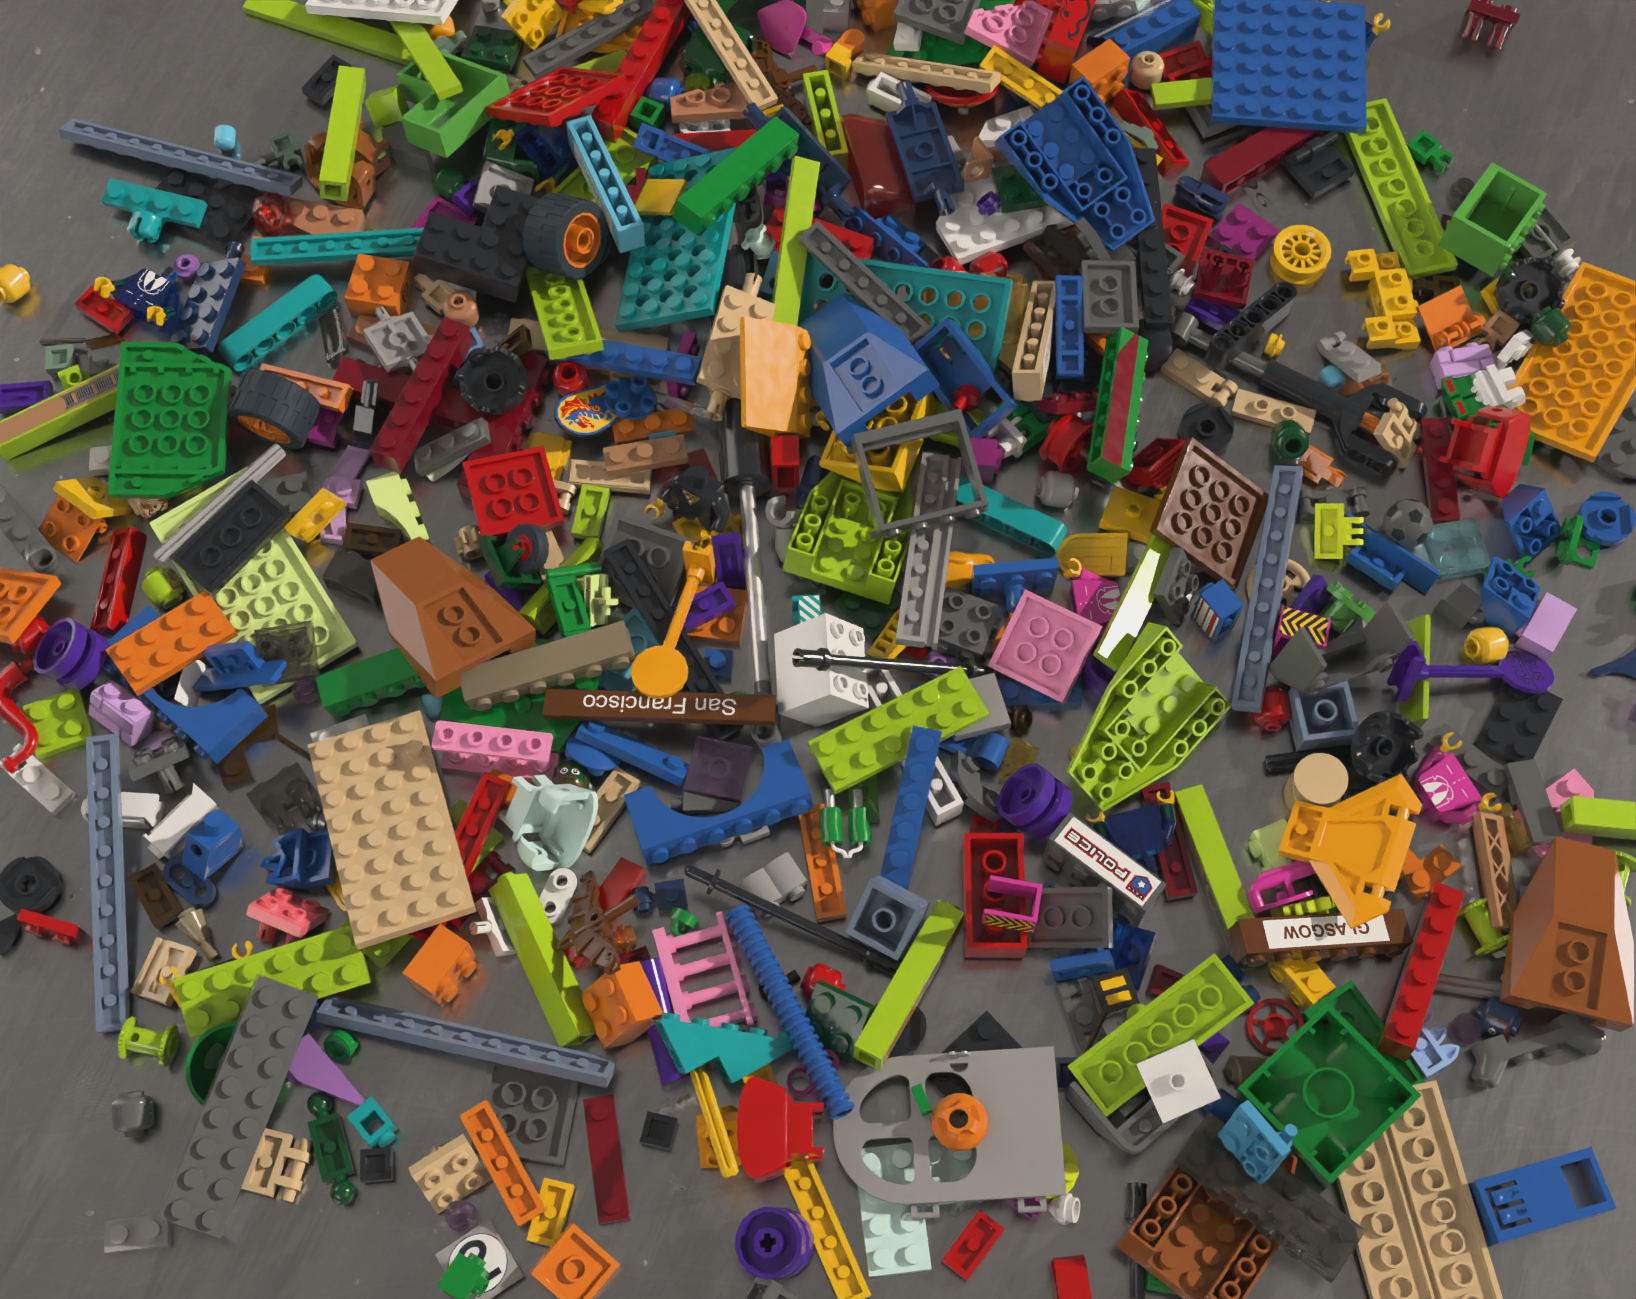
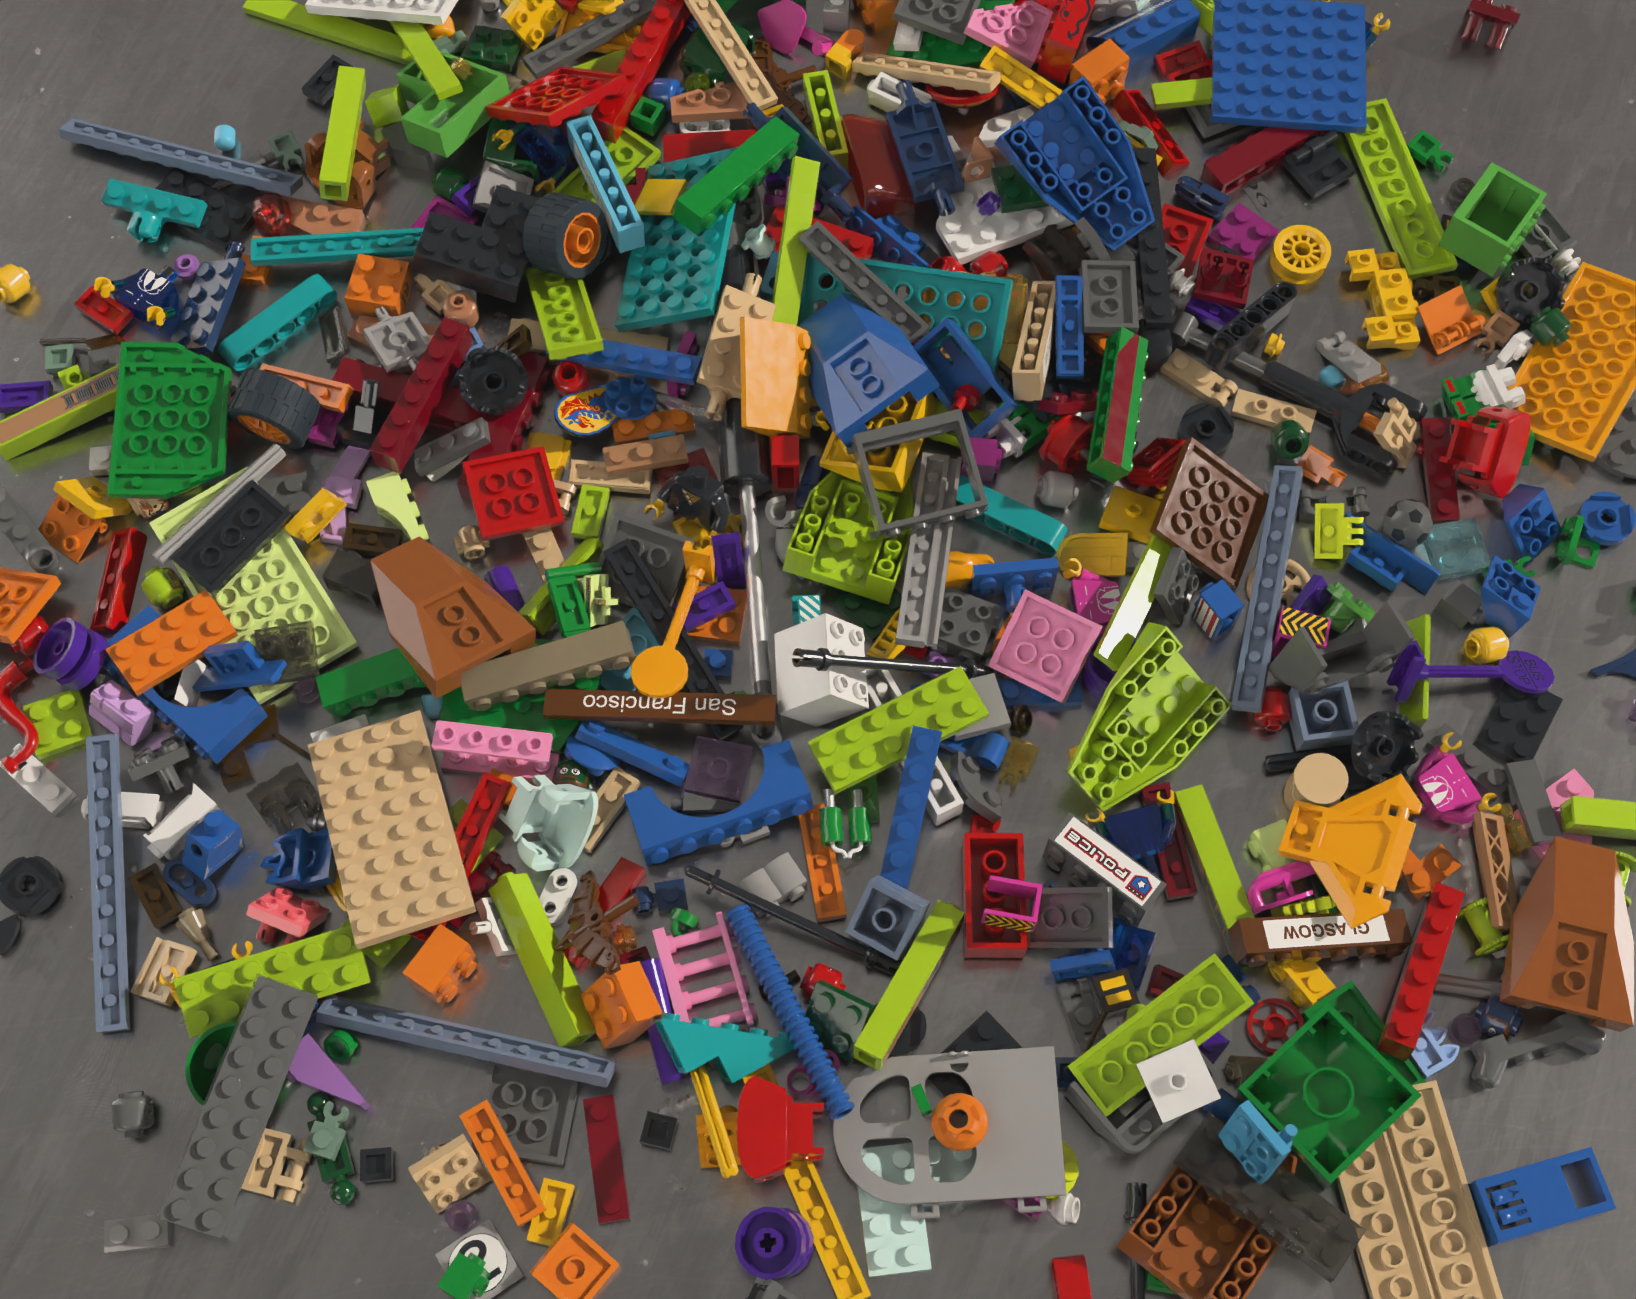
red plate [17,909,86,945] -> none
lime hose [117,1017,179,1067] -> none
teal brick [347,1096,398,1148] -> none
plate [478,524,549,591] -> none
blue slope [633,123,716,162] -> none
red plate [941,1209,1005,1281] -> none
dark purple wheel [997,763,1073,839] -> none
tan head [1129,51,1164,89] -> none
lavender brick [1430,342,1496,390] -> none
lavender brick [1514,592,1577,661] -> none
none -> sand green plate [303,1101,349,1161]
none -> clear yellow plate [450,56,473,80]

